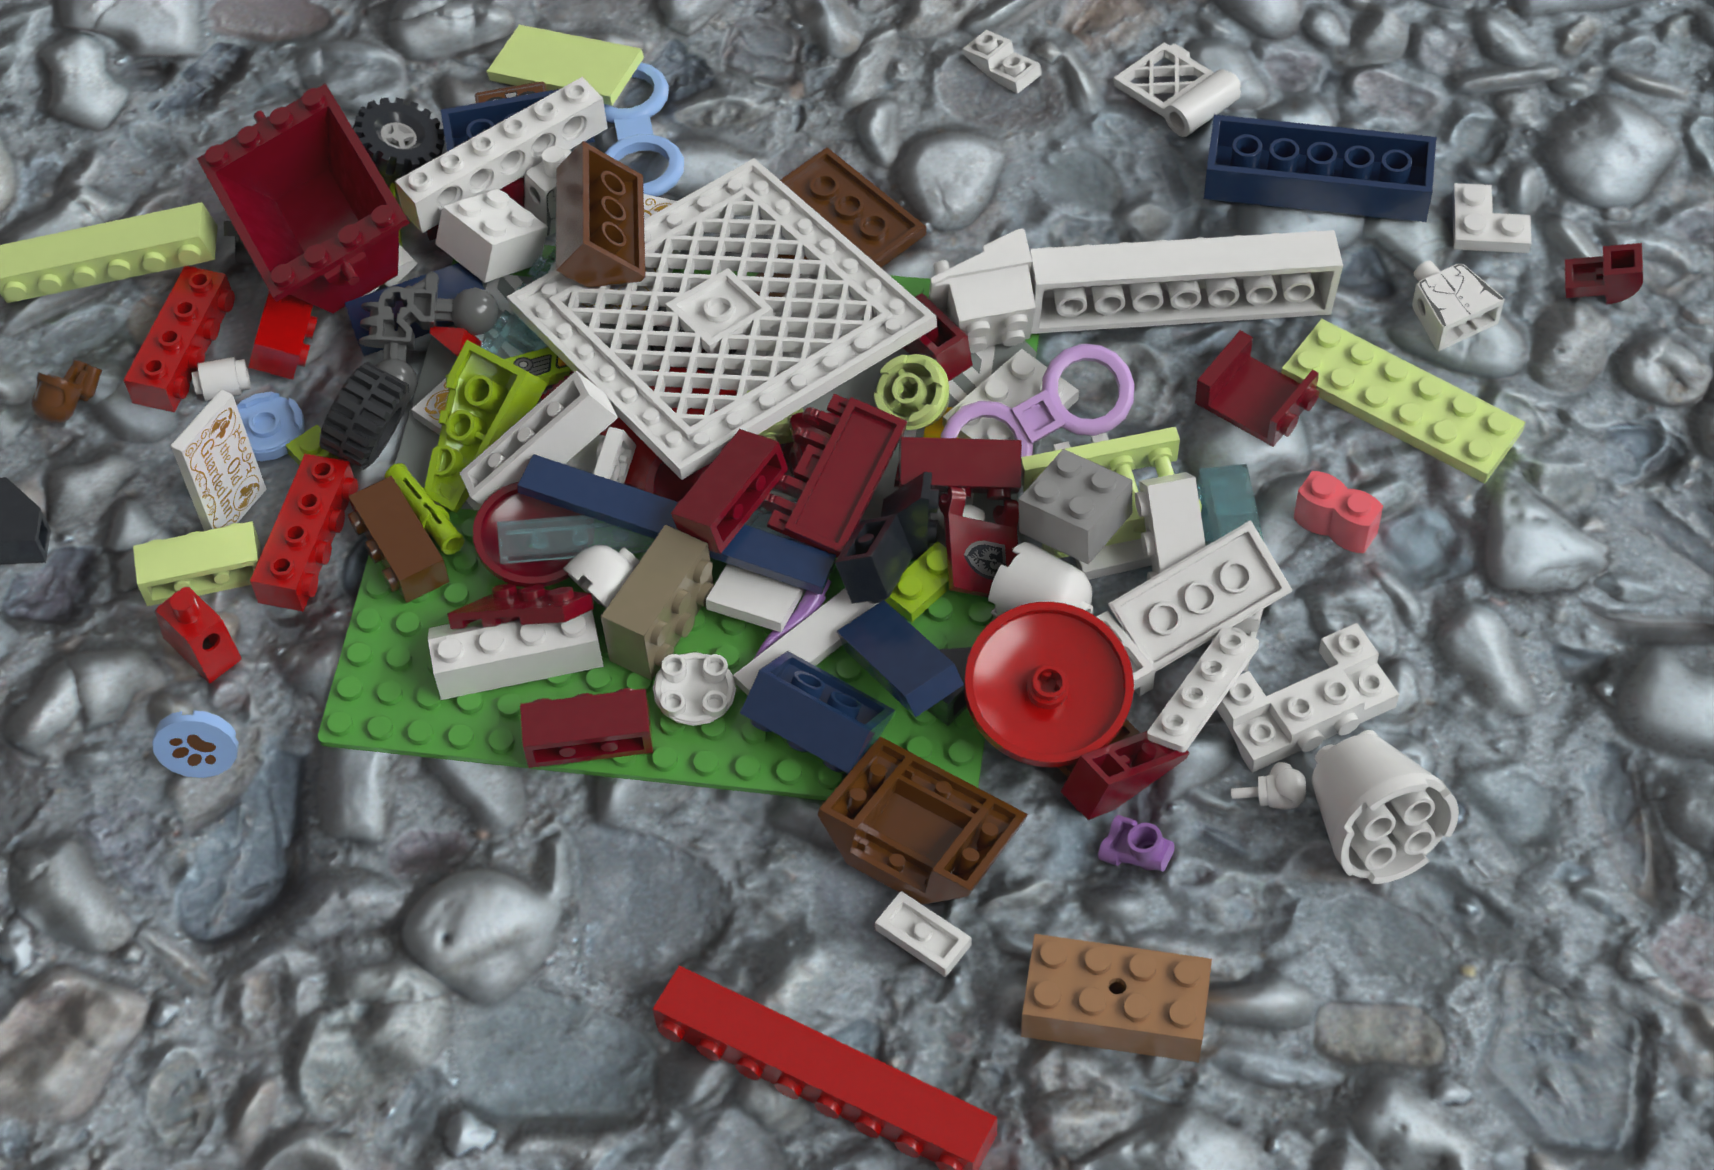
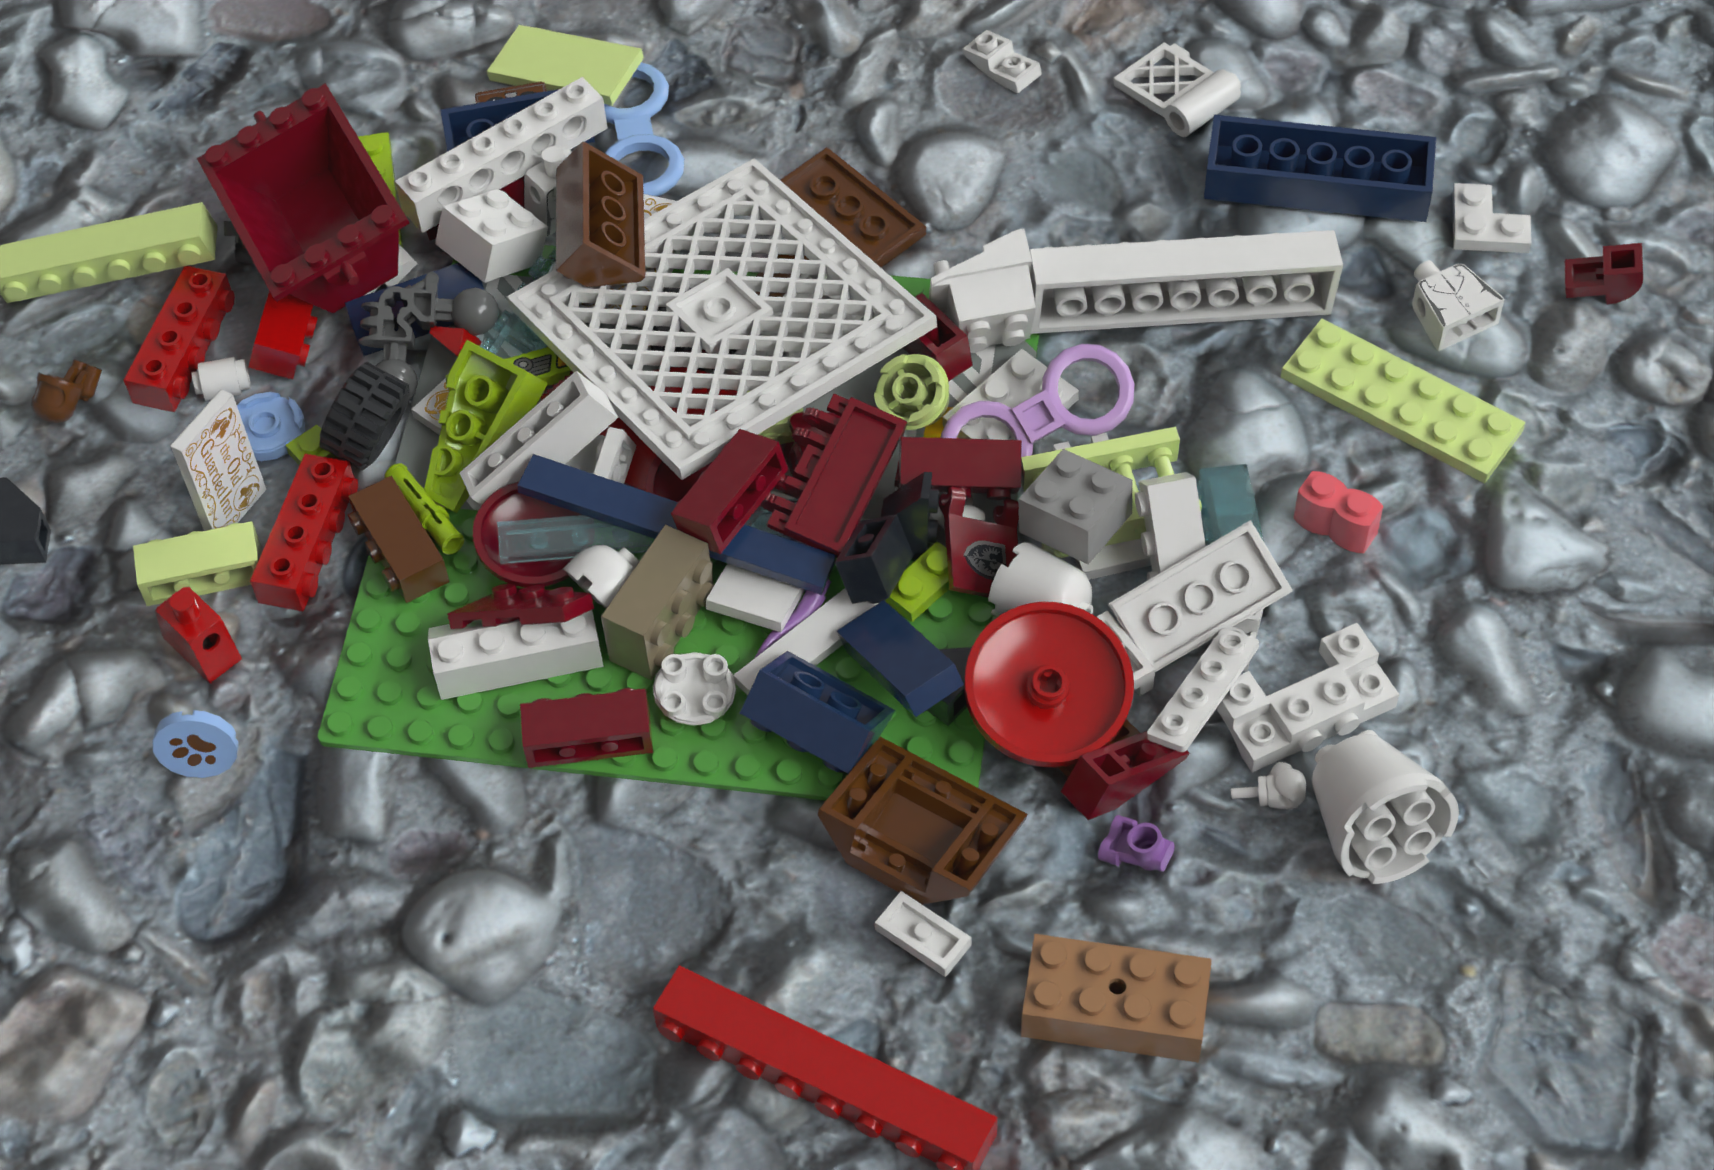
black wheel [353,97,445,188] -> none
dark red panel [1195,330,1320,447] -> none

